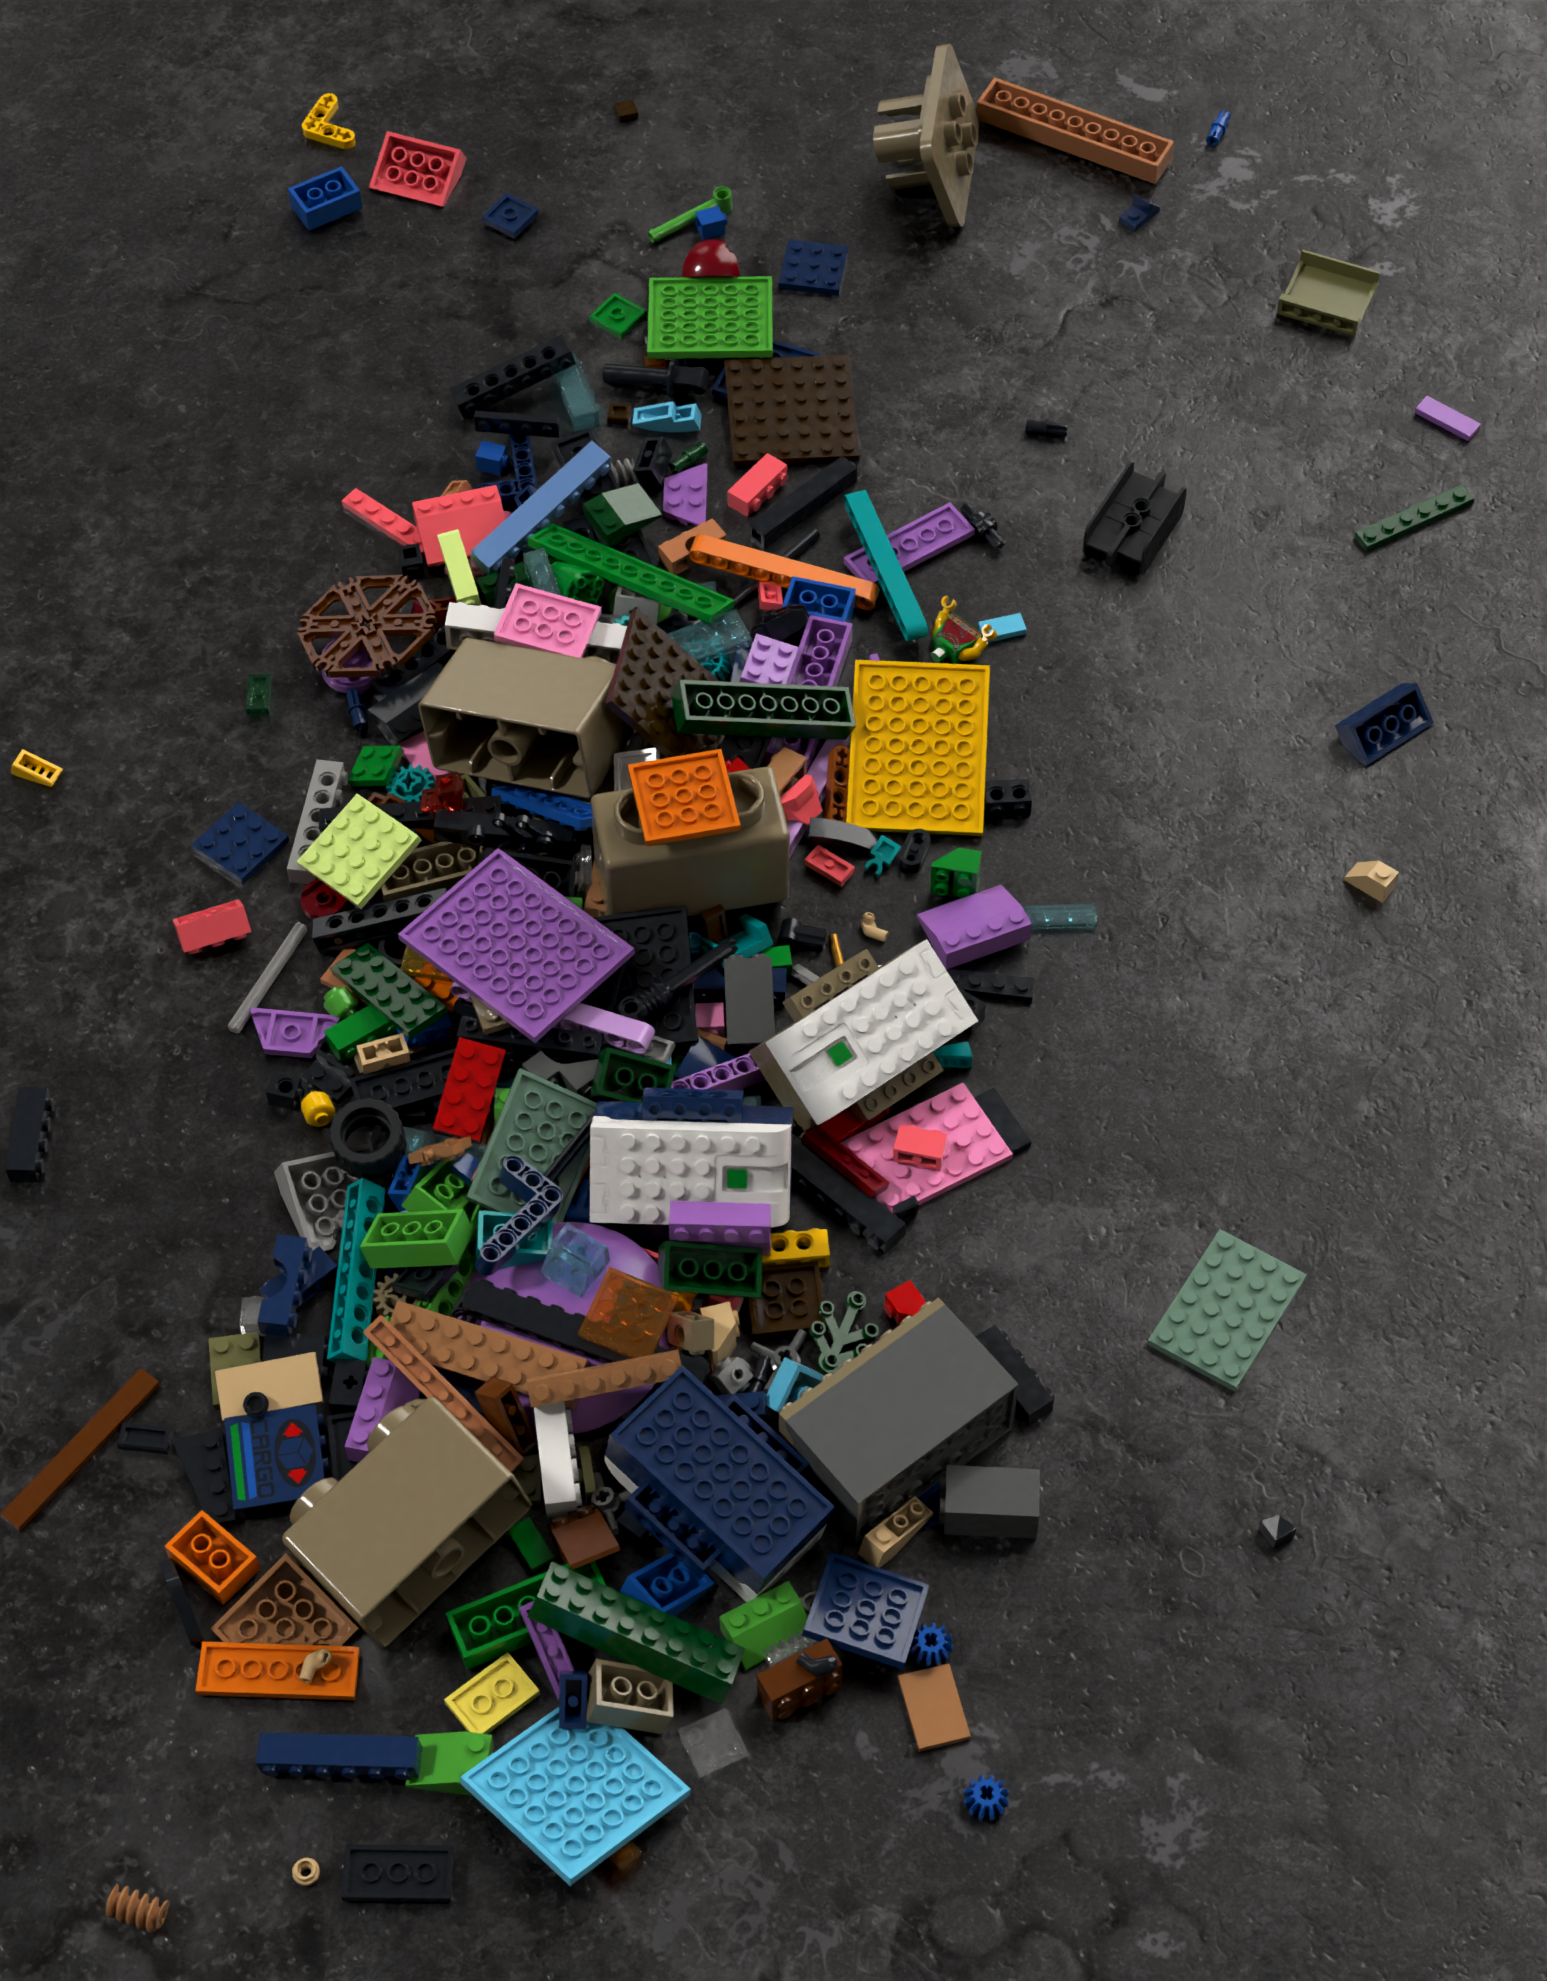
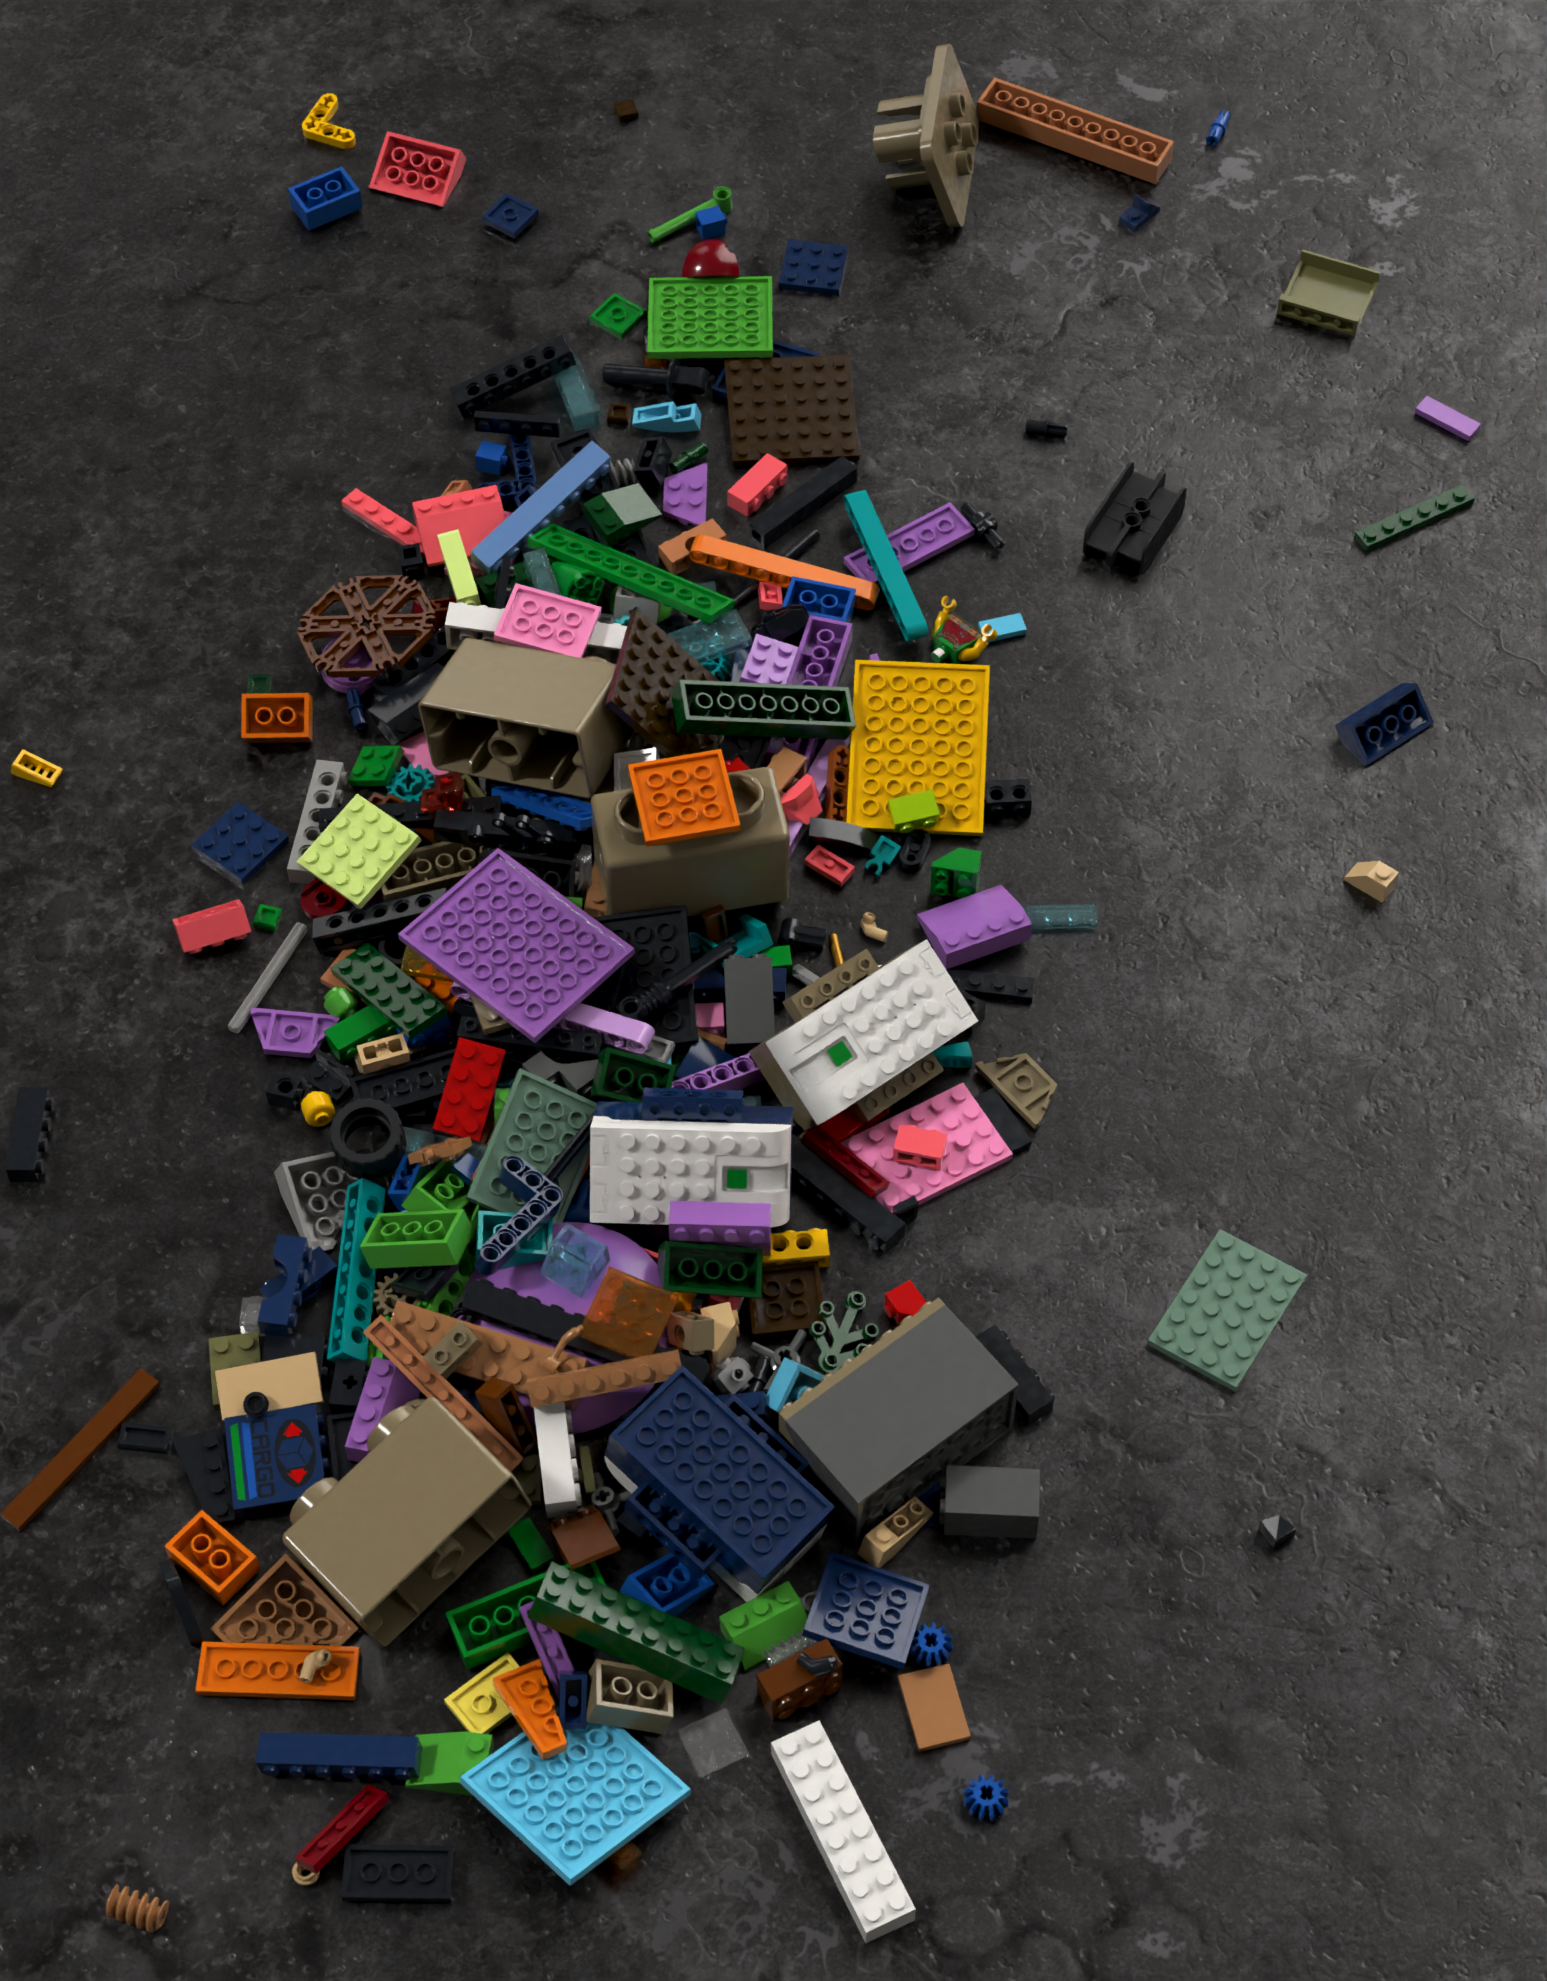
none -> orange brick [241,693,313,743]
none -> green tile [253,904,283,932]
none -> dark red plate [295,1784,390,1874]
none -> dark tan brick [424,1321,483,1379]
none -> orange wing [493,1659,567,1760]
none -> medium nougat piece [543,1325,583,1374]
none -> white brick [771,1721,916,1943]
none -> lime brick [888,789,940,833]
none -> dark tan wing [975,1053,1057,1130]

